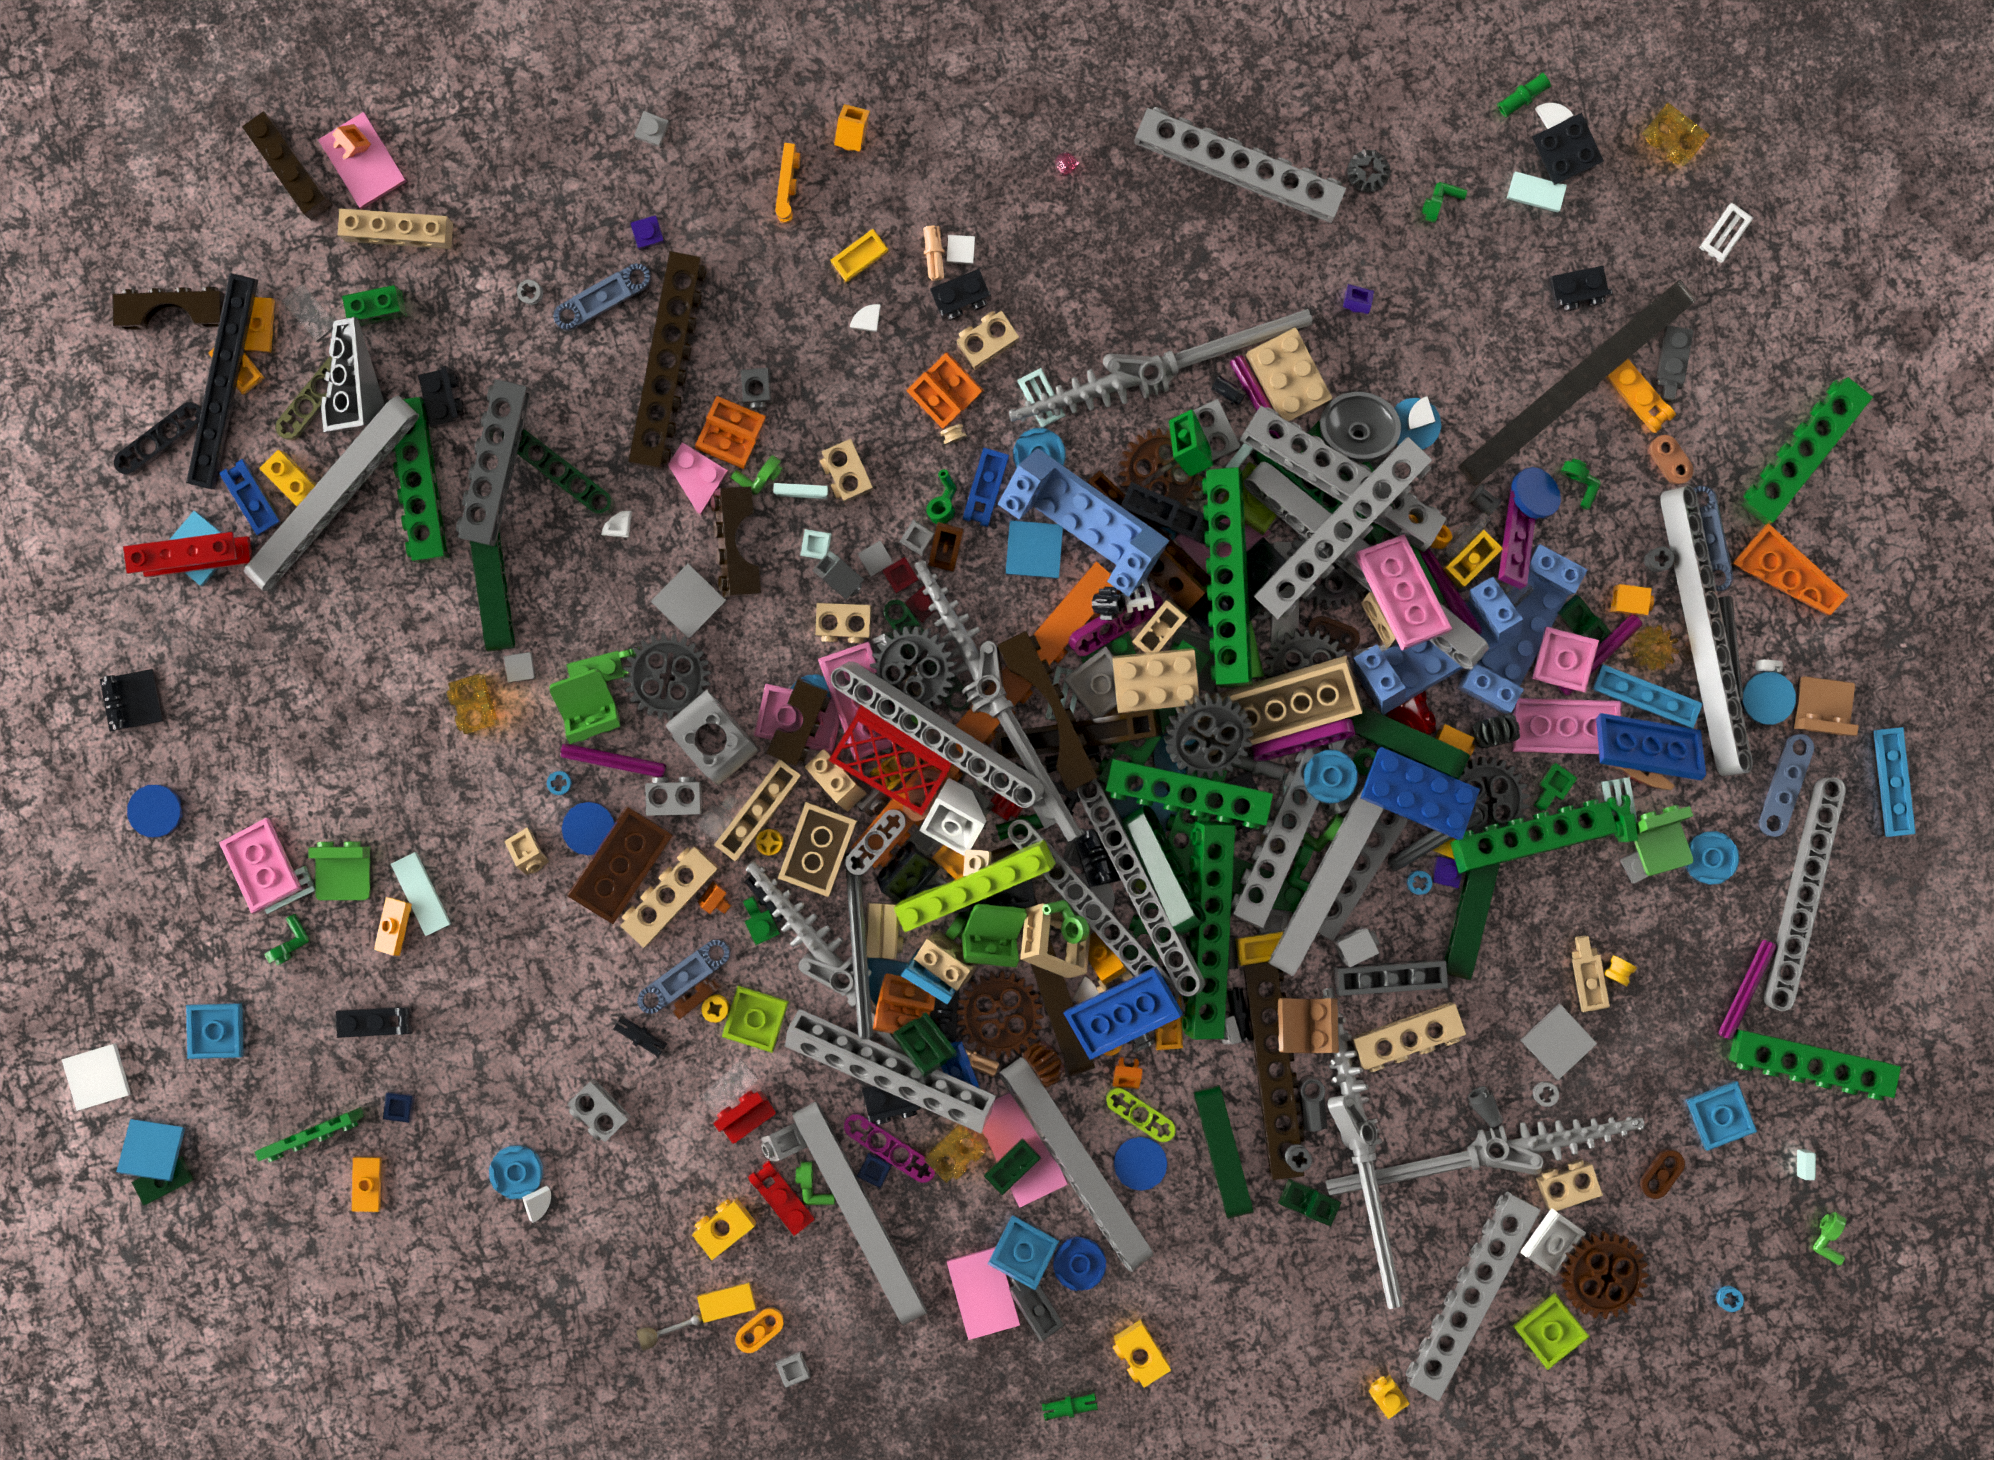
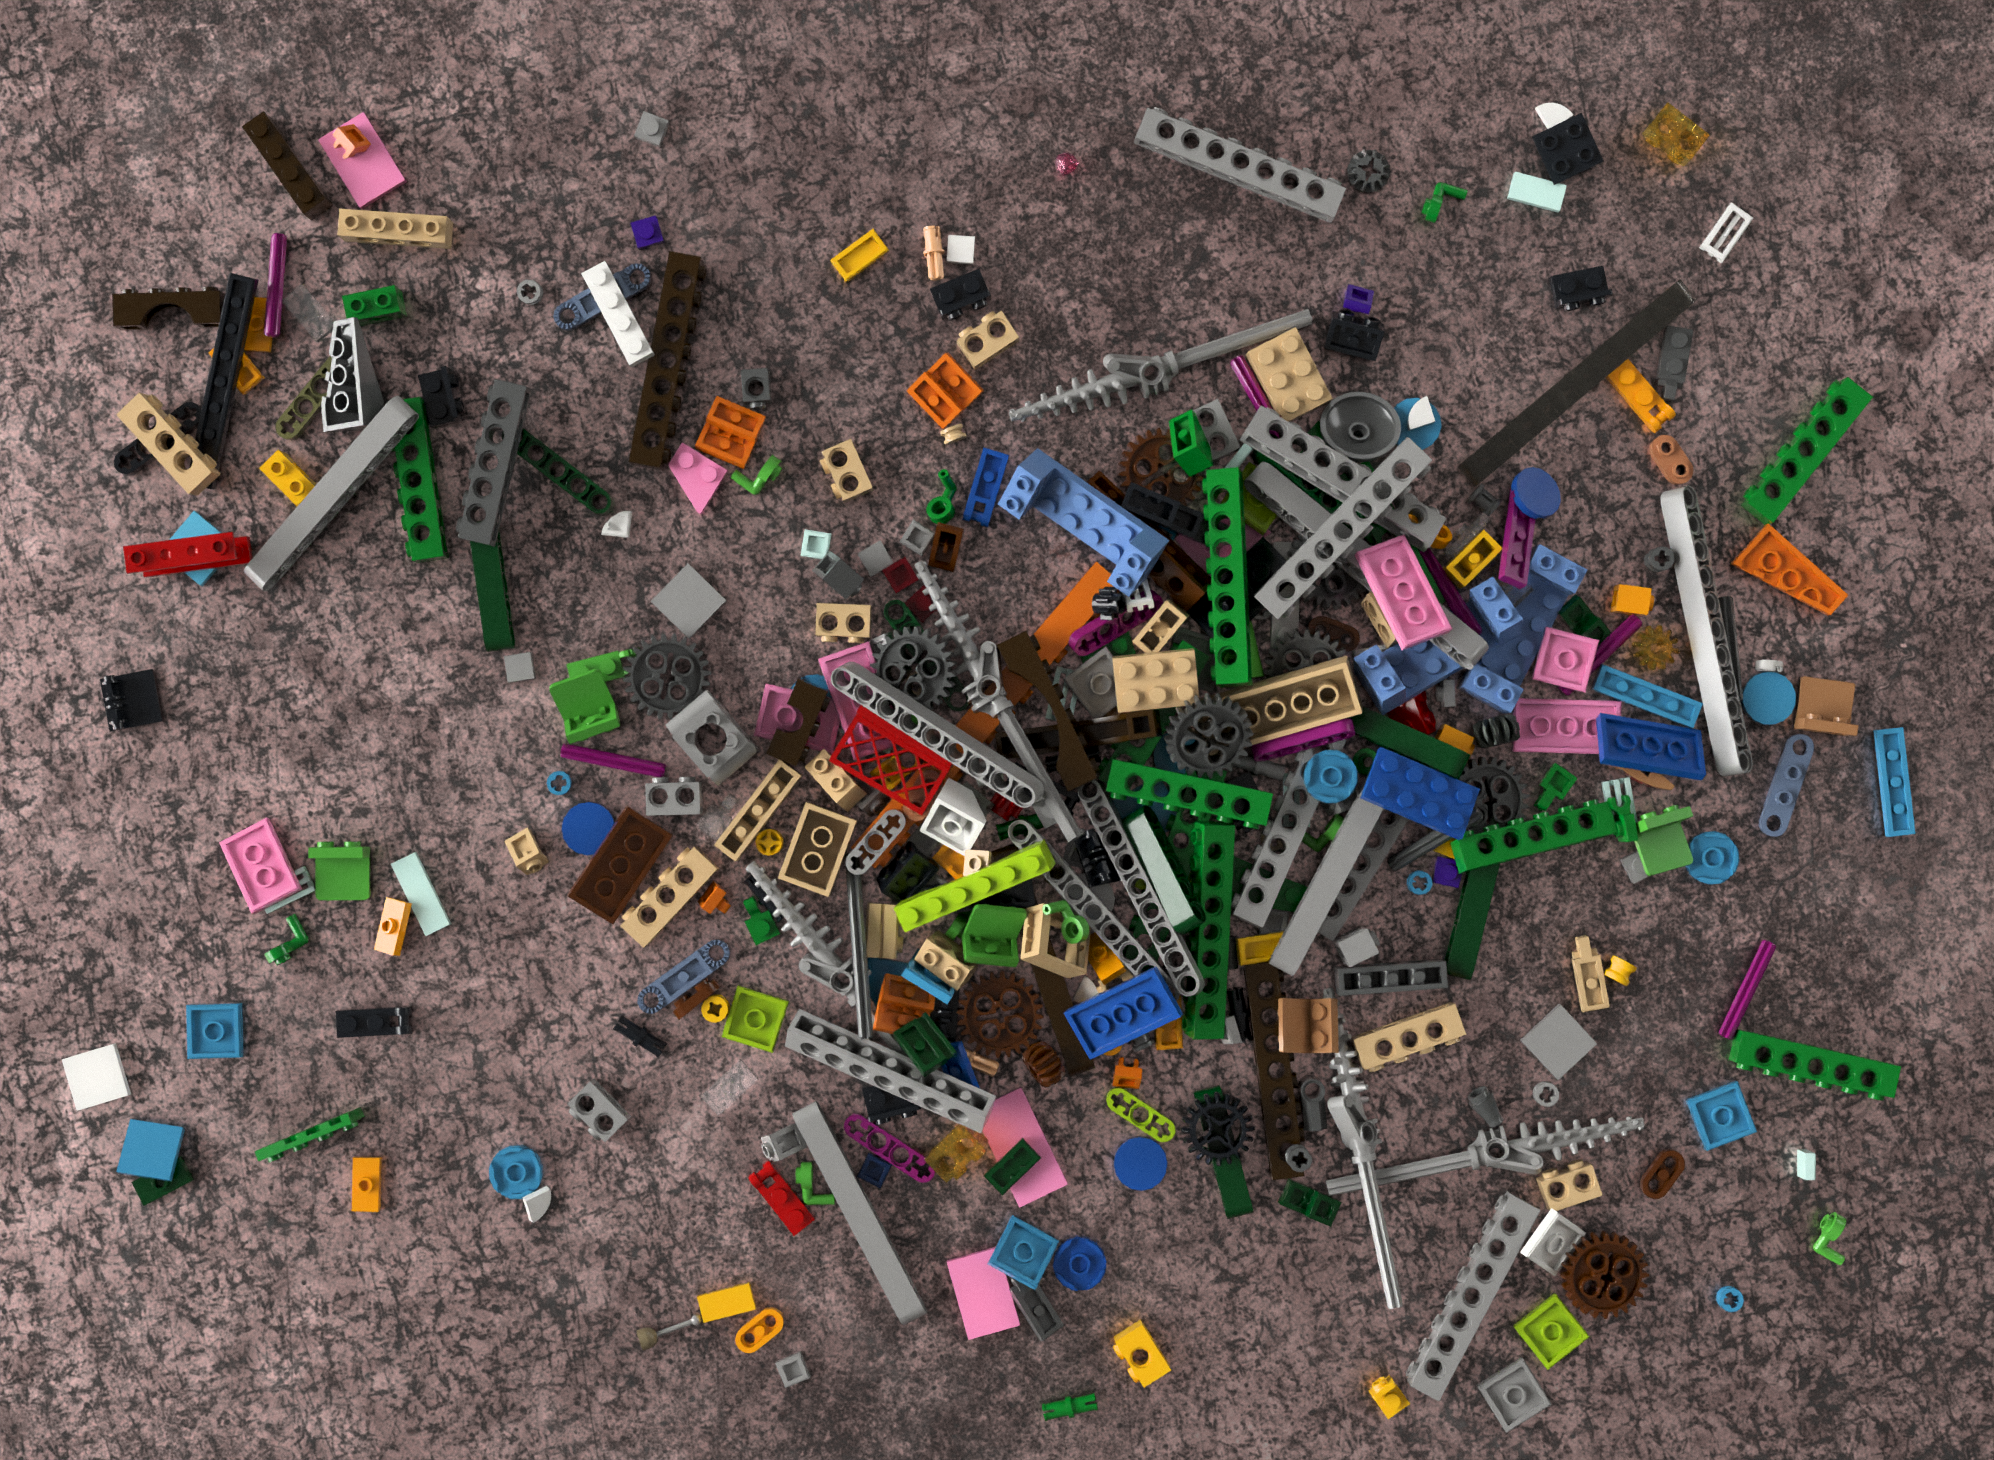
blue tile [127,785,183,837] -> none
blue plate [220,459,282,536] -> none
dark blue tile [383,1092,415,1123] -> none
clear yellow brick [447,673,500,735] -> none
yellow brick [692,1198,757,1260] -> none
dark brown arch [711,486,761,598] -> none
red bracket [713,1090,776,1144] -> none
light aqua tile [773,483,829,499] -> none
light orange plate [775,143,801,223] -> none
light orange brick [834,104,870,152] -> none
white tile [850,304,881,332] -> none
light grey beam [999,1057,1154,1272] -> none
dark azure tile [1006,520,1063,579] -> none
dark azure tile [1013,428,1066,468] -> none
light aqua tile [1017,368,1066,428] -> none
black pin [1211,375,1247,406] -> none
green plate [1287,842,1314,892] -> none
green pin [1497,73,1551,118] -> none
green plate [1560,459,1601,510] -> none
sand blue plate [1694,486,1734,591] -> none
light grey beam [1763,777,1846,1011] -> none
none -> tan brick [116,392,221,496]
none -> magenta axle [264,233,287,338]
none -> white plate [581,261,655,368]
none -> black gear [1181,1092,1255,1166]
none -> black bracket [1324,310,1385,361]
none -> light grey plate [1435,680,1456,708]
none -> light grey tile [1476,1357,1552,1433]

